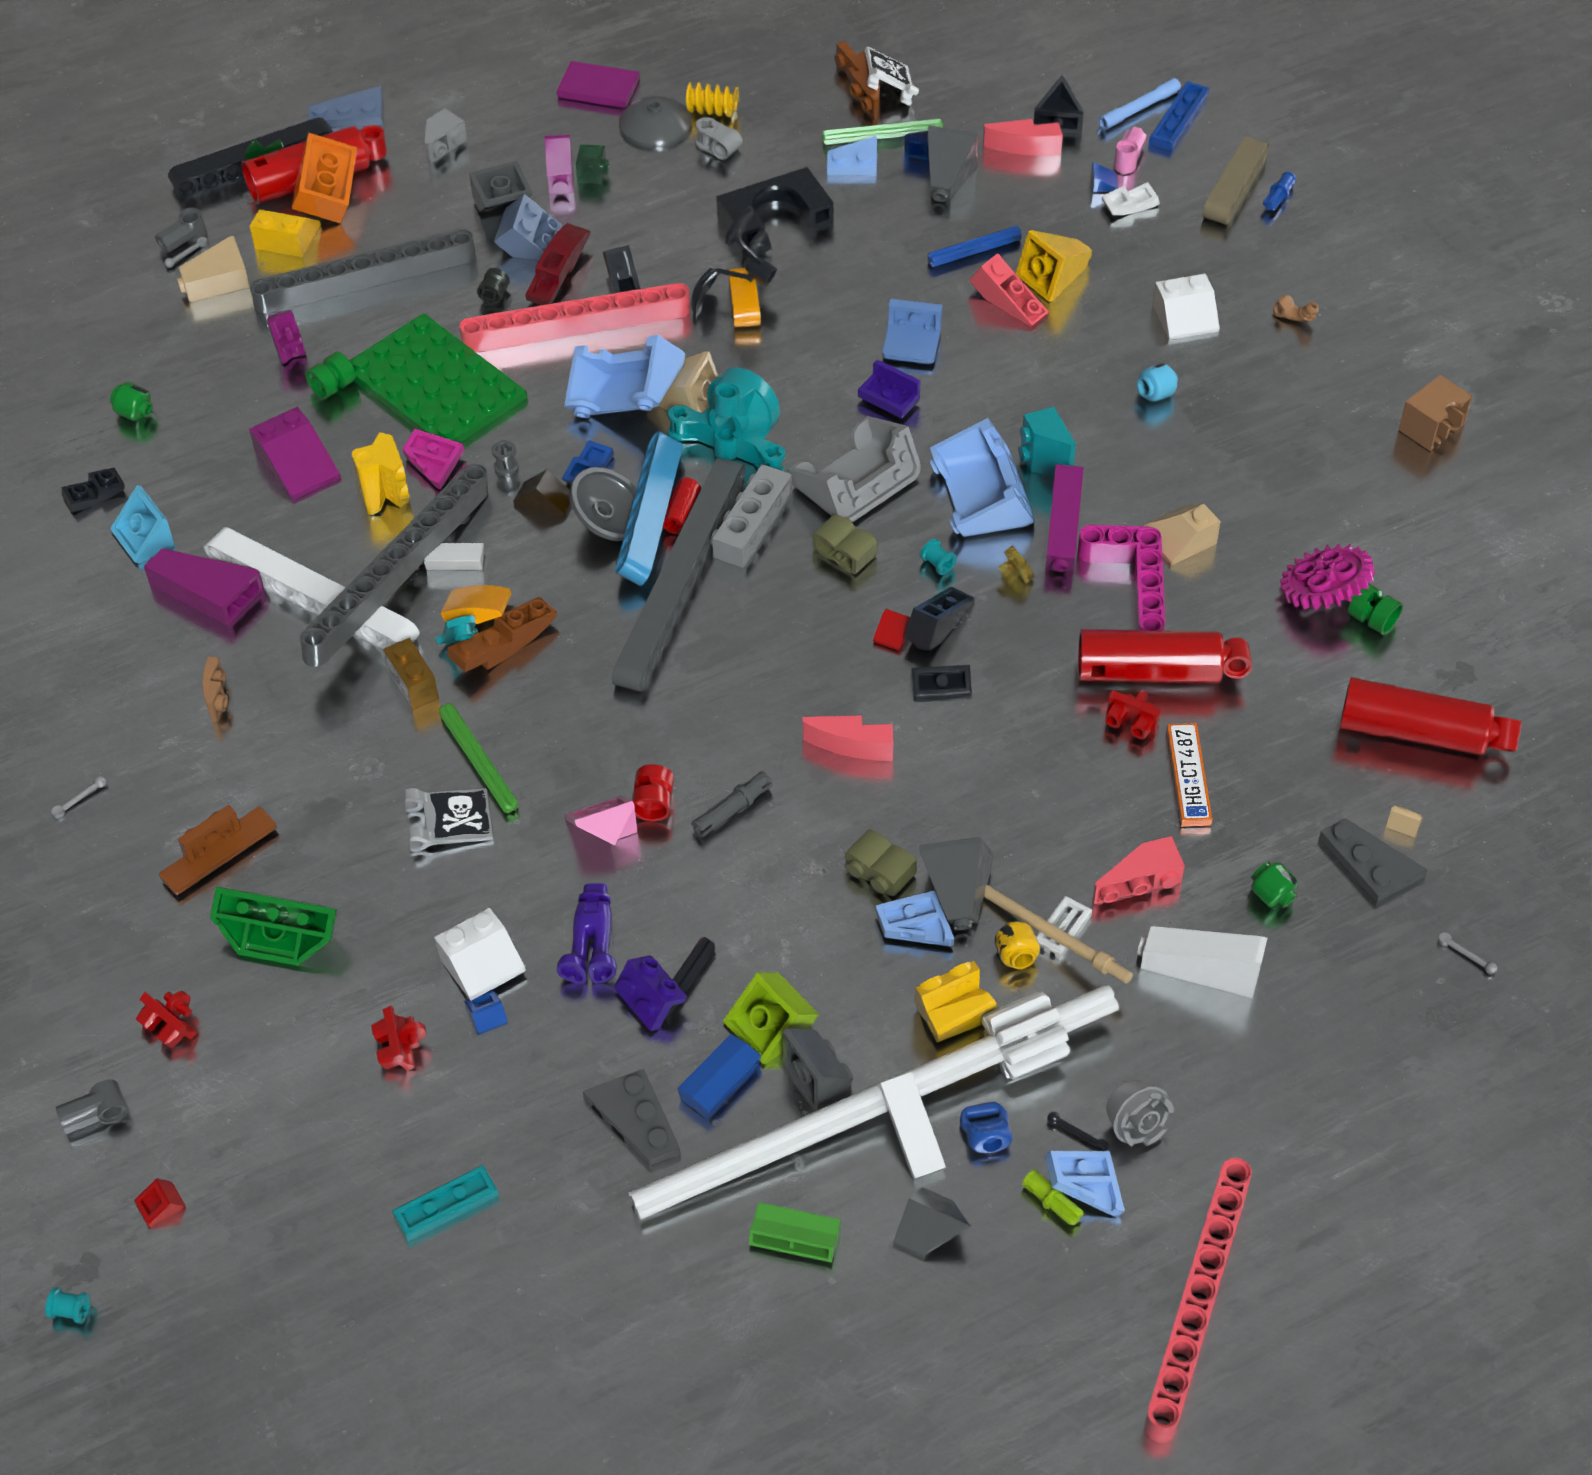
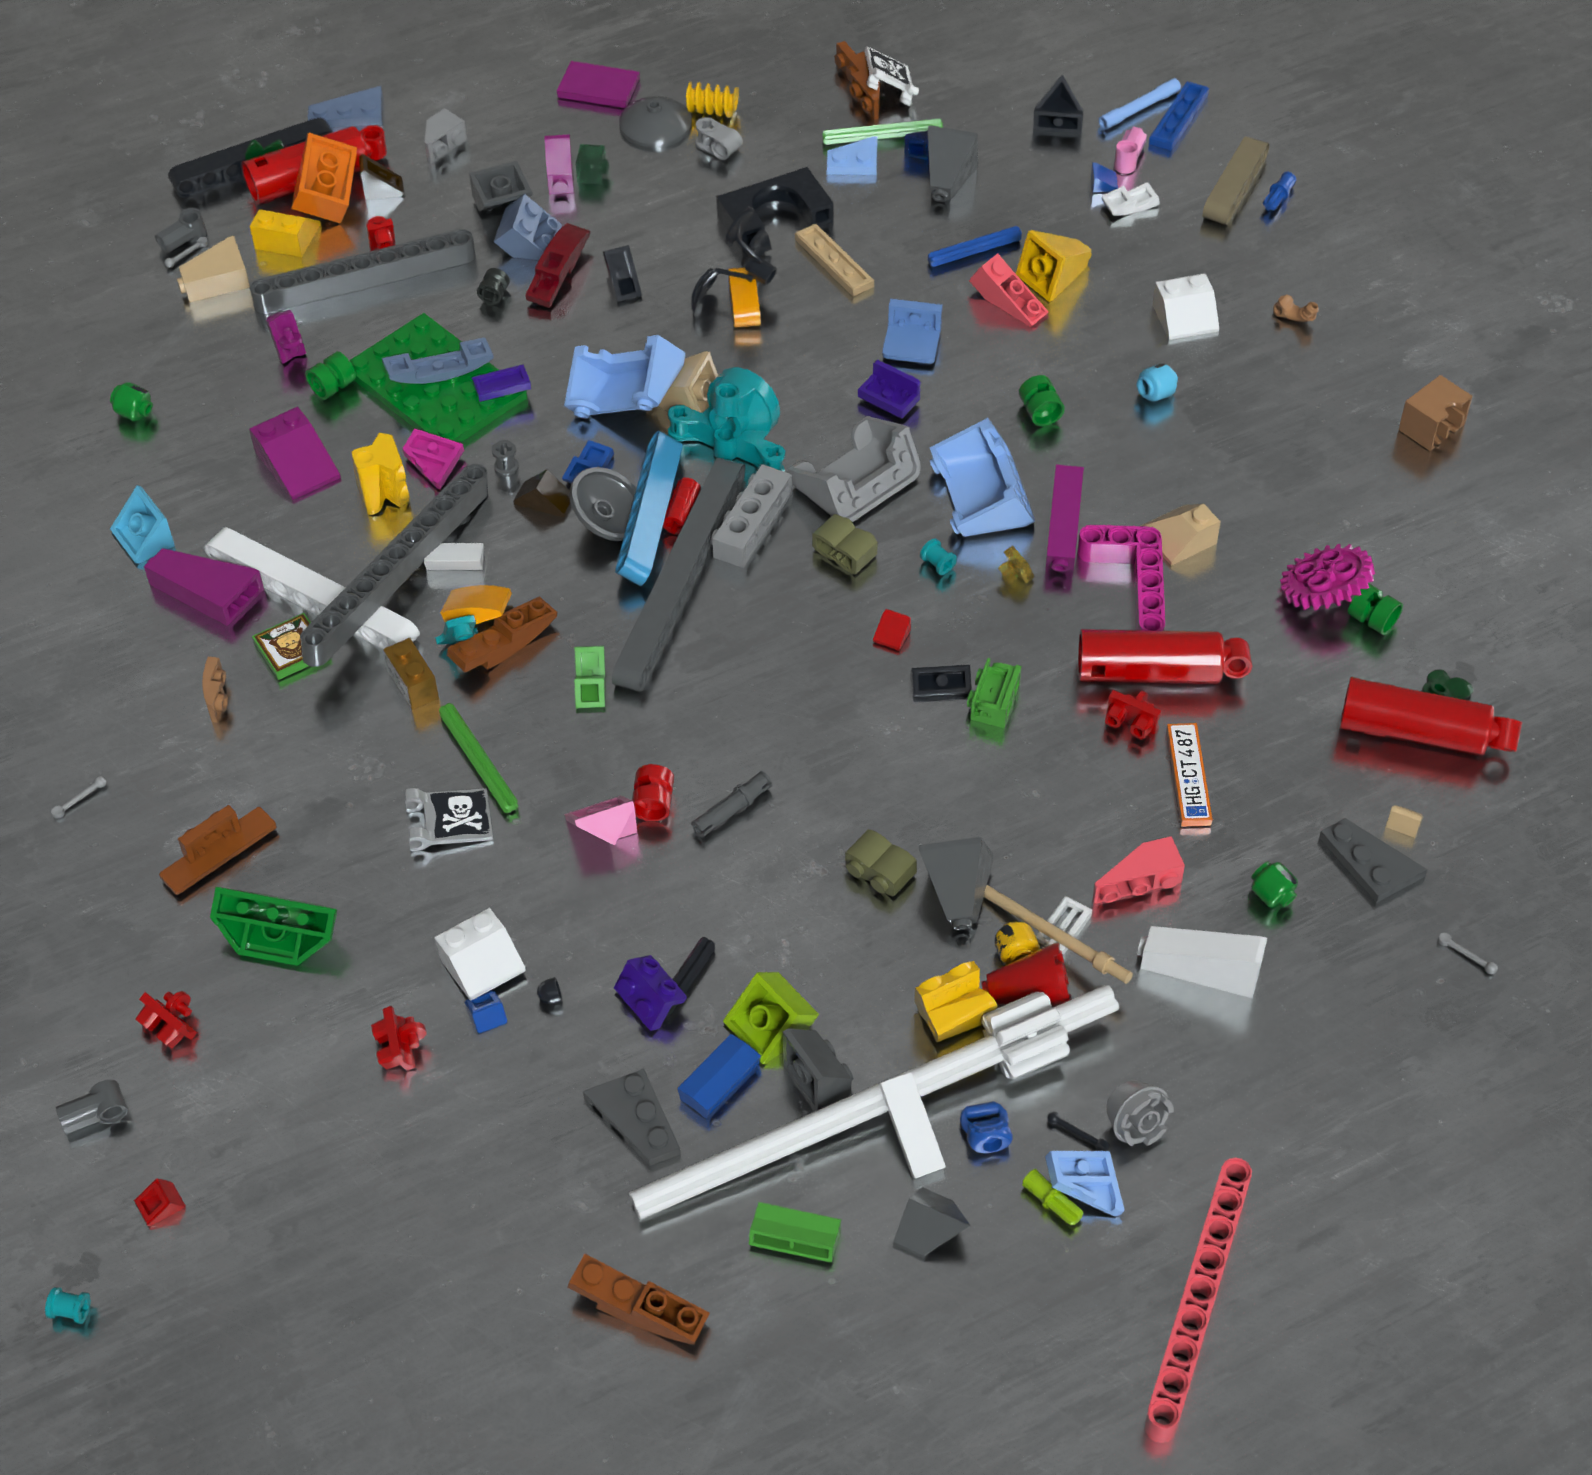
black slope [62,467,125,512] -> none
teal tile [392,1165,499,1242] -> none
coral beam [459,283,690,353] -> none
dark purple piece [557,883,617,983] -> none
coral slope [802,715,894,761] -> none
light blue wing [875,890,954,946] -> none
black slope [904,587,975,651] -> none
coral slope [983,119,1063,156] -> none
teal slope [1018,406,1076,479] -> none
none -> tile [252,613,311,680]
none -> slope [359,154,404,200]
none -> red hips [366,216,396,251]
none -> sand blue slope [382,337,493,384]
none -> dark purple tile [472,365,531,402]
none -> black hinge [537,977,562,1005]
none -> dark orange slope [567,1254,710,1345]
none -> bright green slope [574,645,606,708]
none -> tan tile [795,224,874,297]
none -> bright green hinge [967,658,1022,728]
none -> red cone [982,943,1072,1007]
none -> green wheel [1019,375,1065,426]
none -> dark green plate [1421,669,1474,700]

